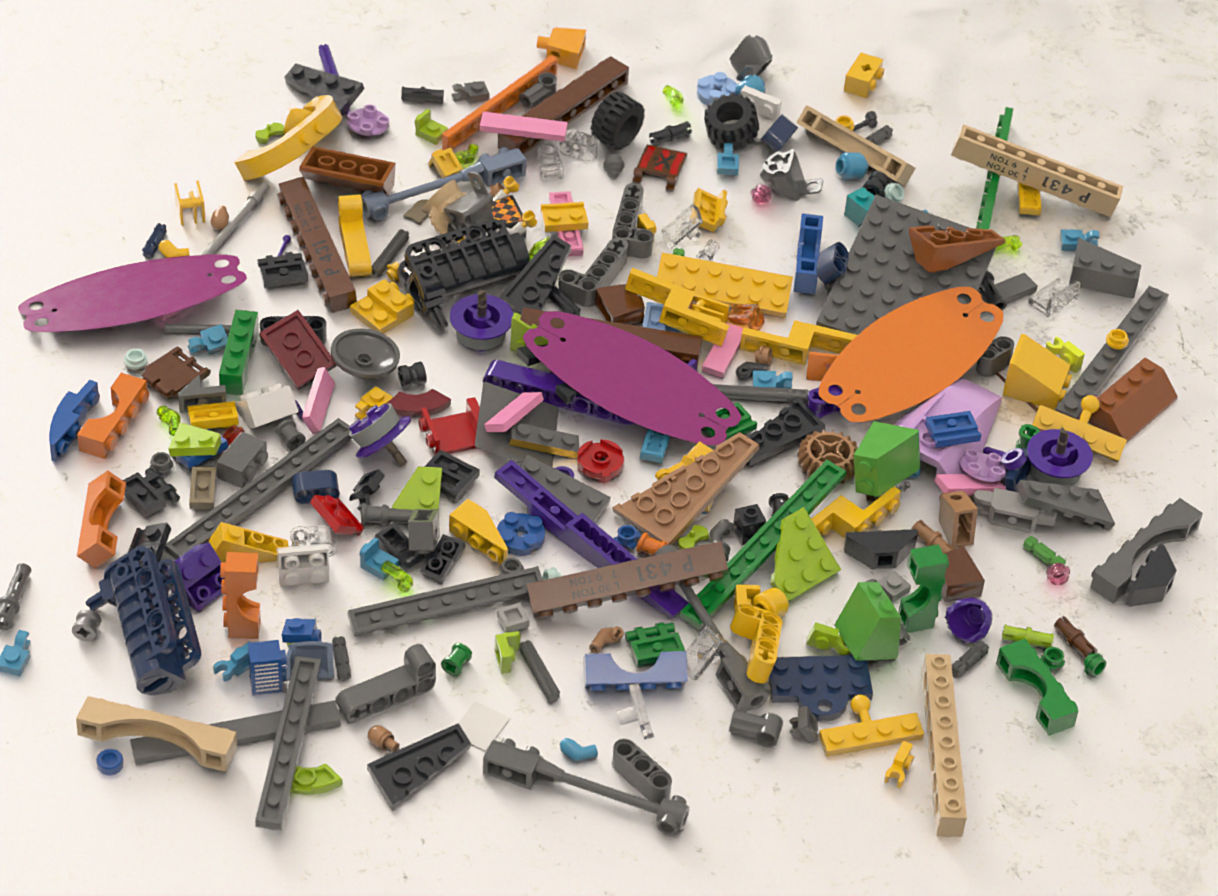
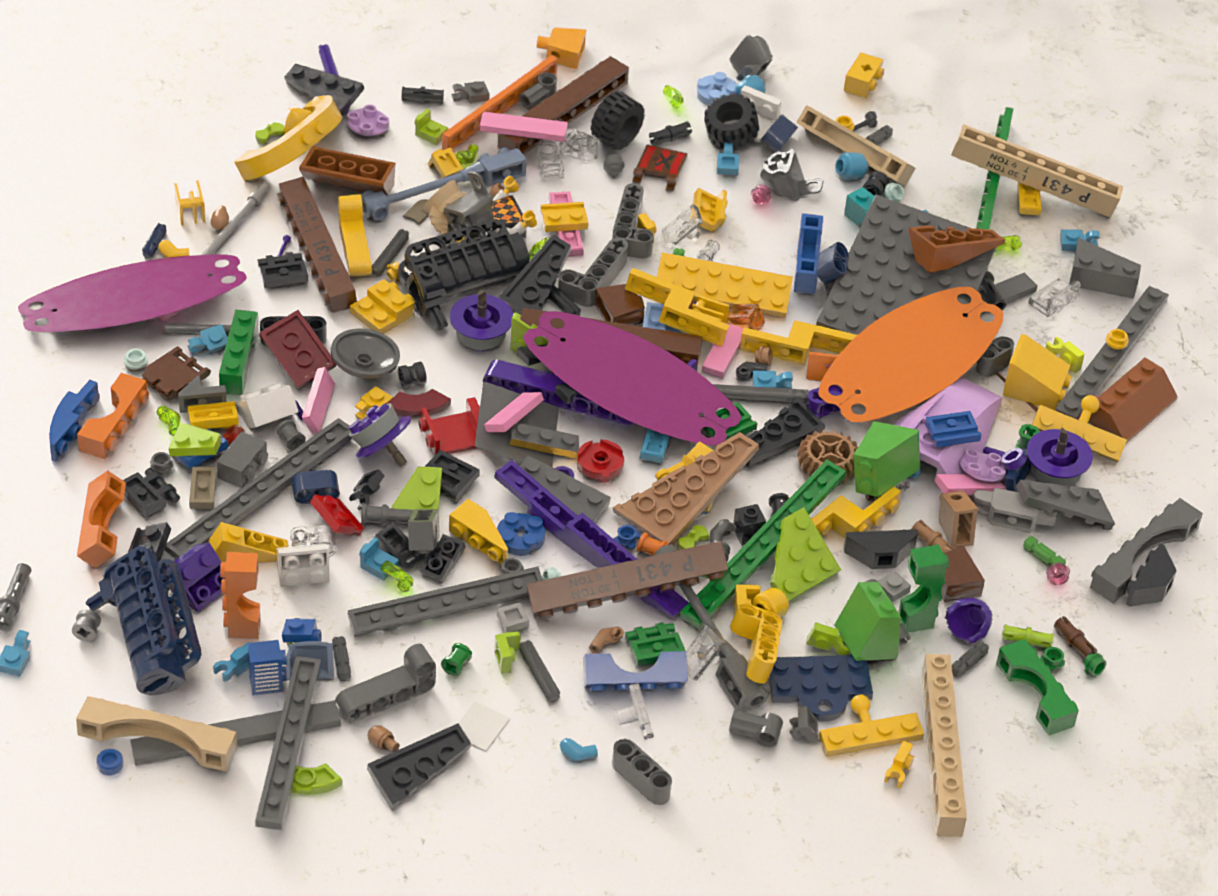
dark grey bar [483,737,690,835] -> none

